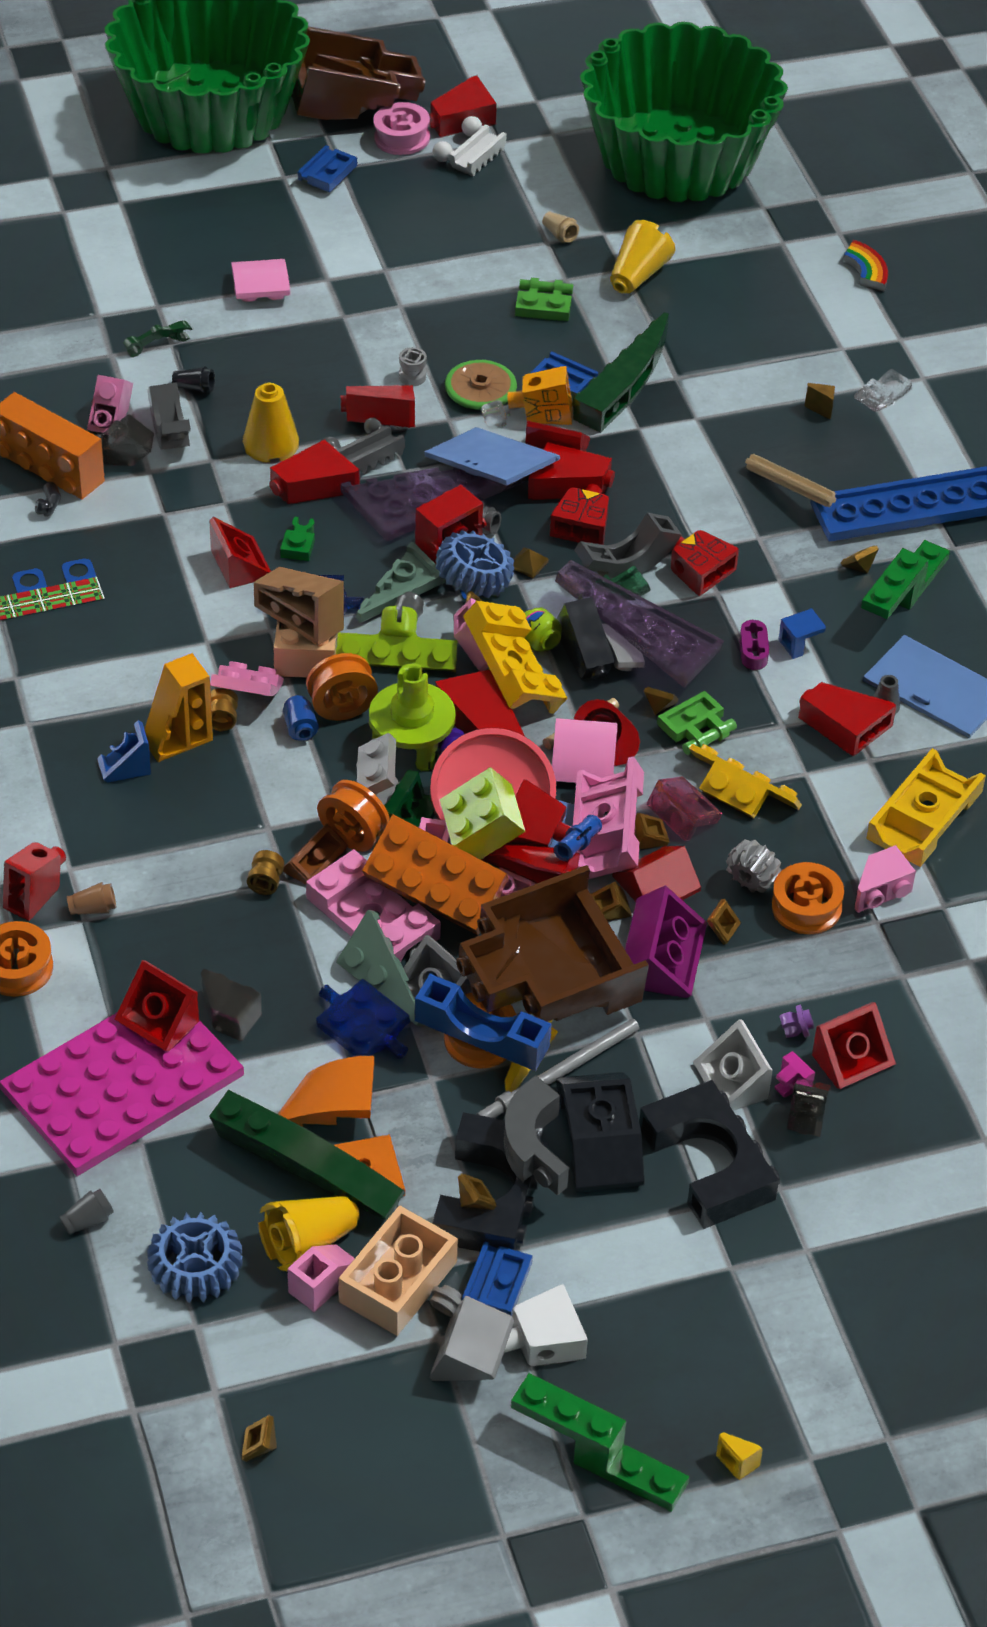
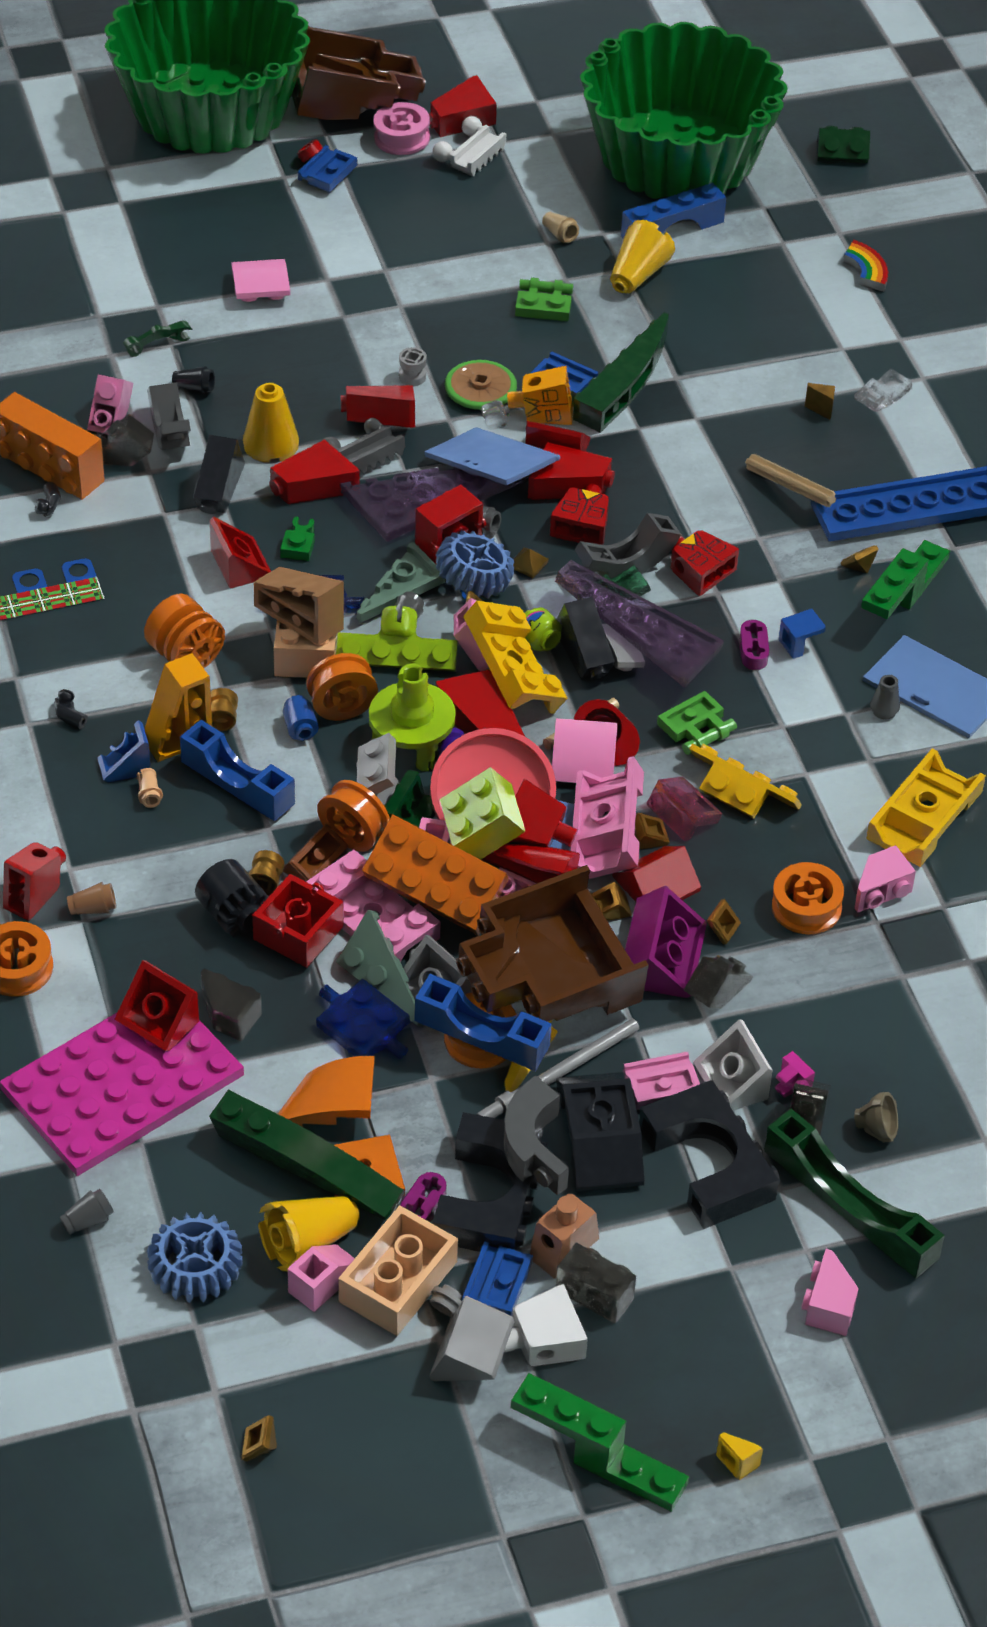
bright pink slope [210,661,284,696] -> none
pearl gold slope [458,1173,497,1210] -> none
blue pin [554,815,602,861] -> none
pearl gold slope [644,687,678,715] -> none
light grey gear [726,839,781,893] -> none
medium lavender plate [780,1004,814,1038] -> none
red slope [798,682,897,756] -> none
red slope [812,1002,896,1089] -> none
none -> black arm [54,689,88,729]
none -> light nougat pin [137,768,163,808]
none -> orange wheel [144,593,225,668]
none -> blue arch [180,720,295,822]
none -> black slope [194,434,245,514]
none -> black gear [195,859,269,937]
none -> red brick [252,874,344,968]
none -> red tile [297,139,323,162]
none -> magenta beam [400,1172,447,1222]
none -> nougat torso [529,1194,599,1279]
none -> clear smoke brick [556,1242,636,1324]
none -> blue arch [621,183,726,239]
none -> bright pink plate [623,1051,700,1110]
none -> clear smoke slope [684,955,753,1009]
none -> dark green arch [764,1109,945,1278]
none -> bright pink slope [801,1249,859,1336]
none -> dark green bracket [817,126,870,163]
none -> dark tan piece [854,1092,898,1142]

